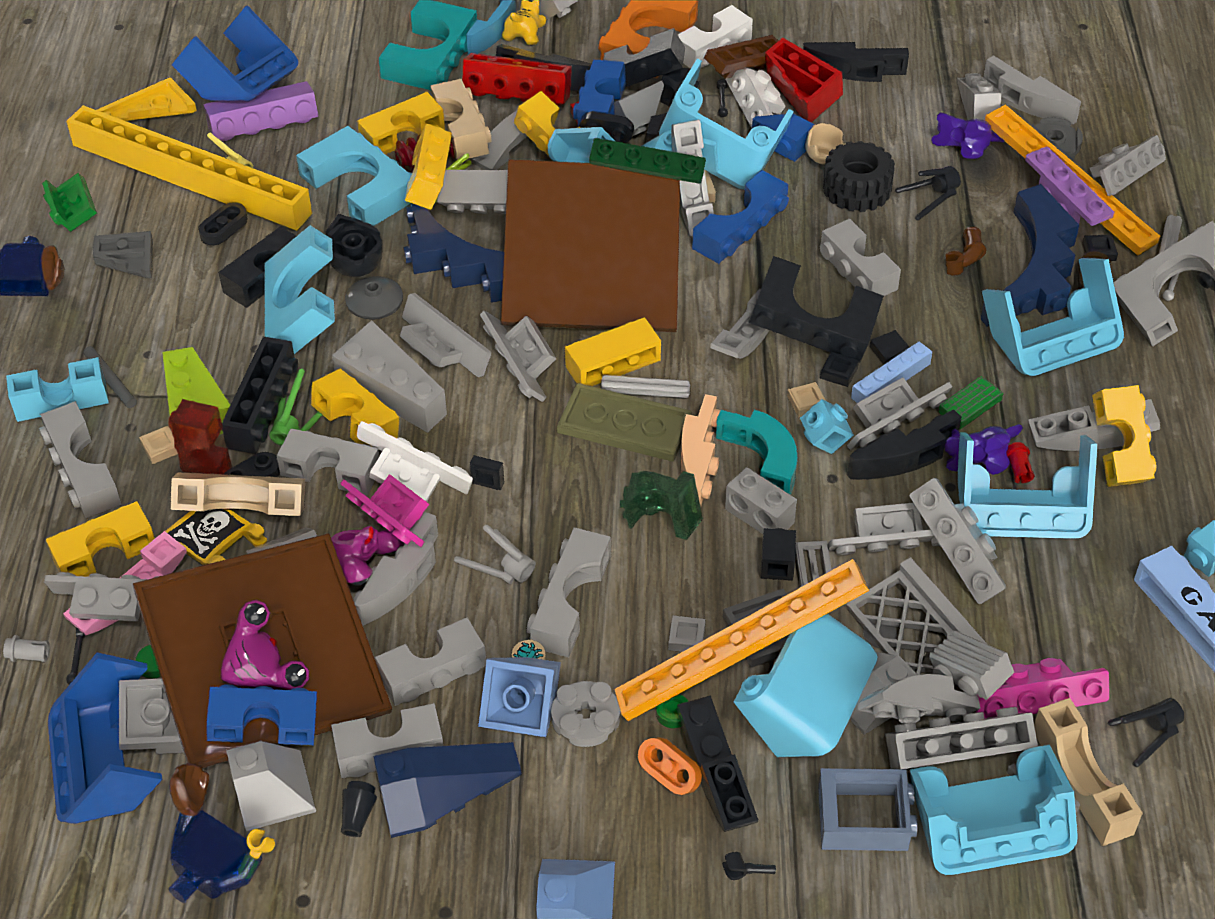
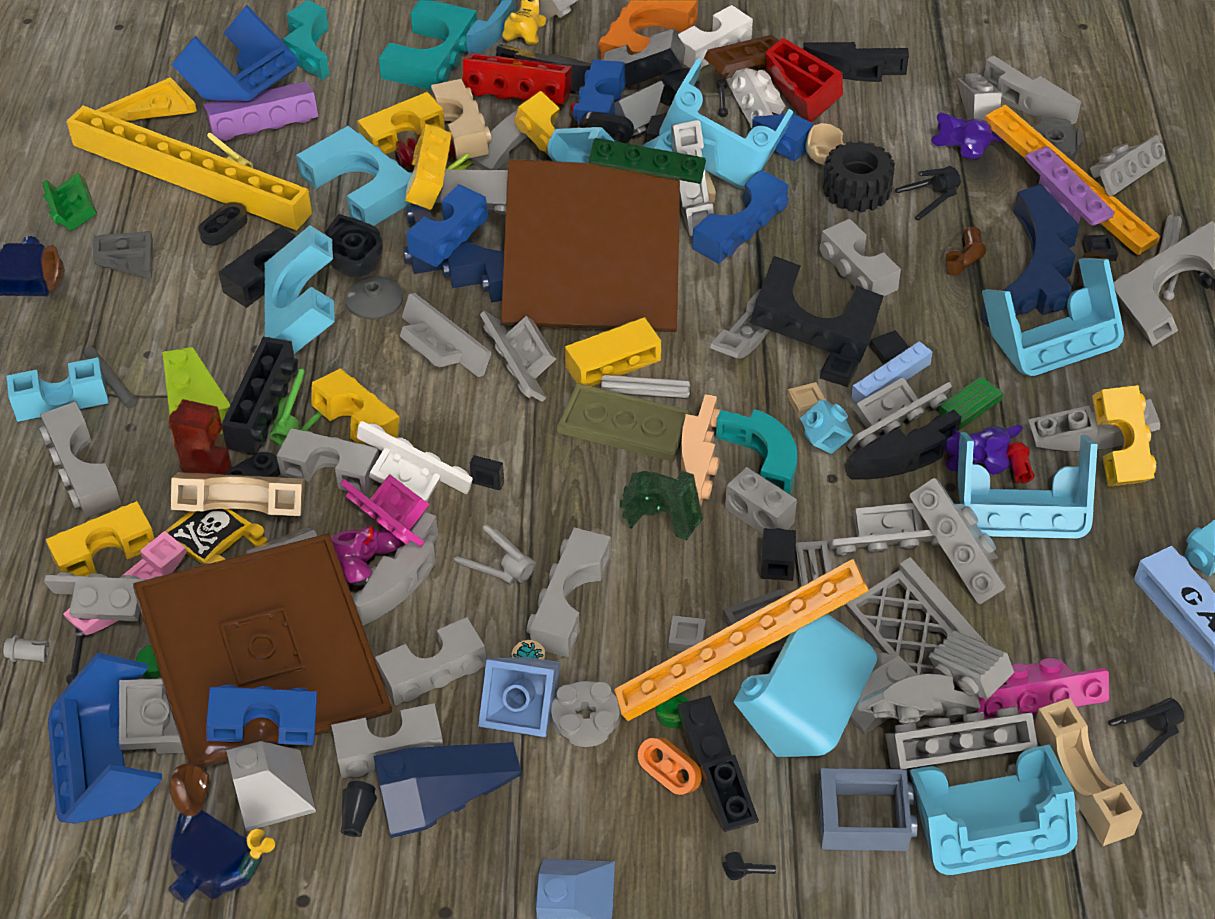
tan tile [139,426,181,464] -> none
magenta head [221,600,309,690] -> none
light grey wedge [332,320,447,433] -> none
none -> teal arch [283,0,330,80]
none -> blue arch [406,184,488,267]

